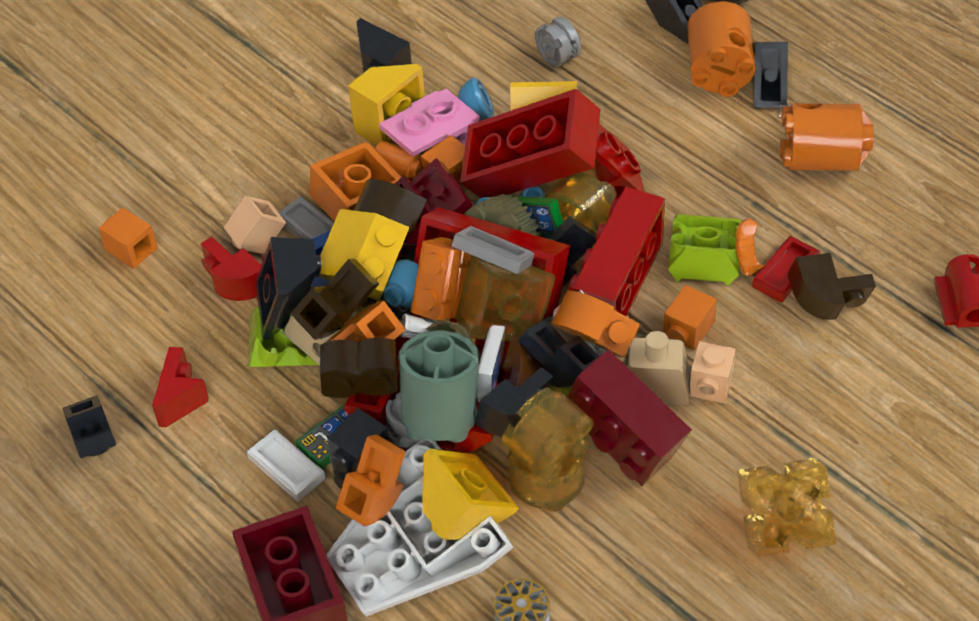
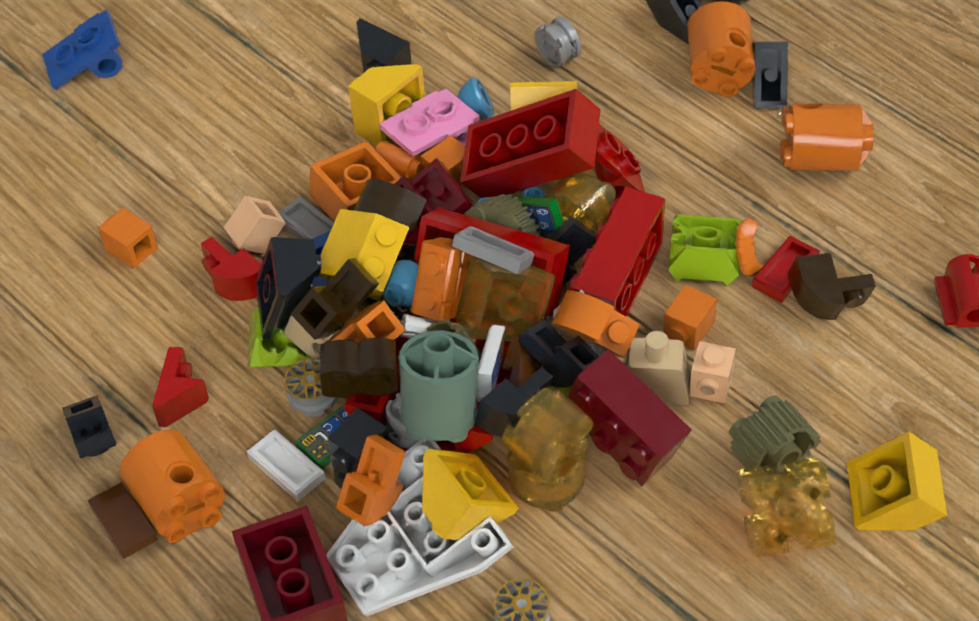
none -> blue piece [42,10,123,90]
none -> reddish brown slope [88,482,158,559]
none -> orange cylinder [119,429,225,543]
none -> light grey wheel [284,358,338,417]
none -> olive brick [729,395,821,487]
none -> yellow slope [847,431,947,531]

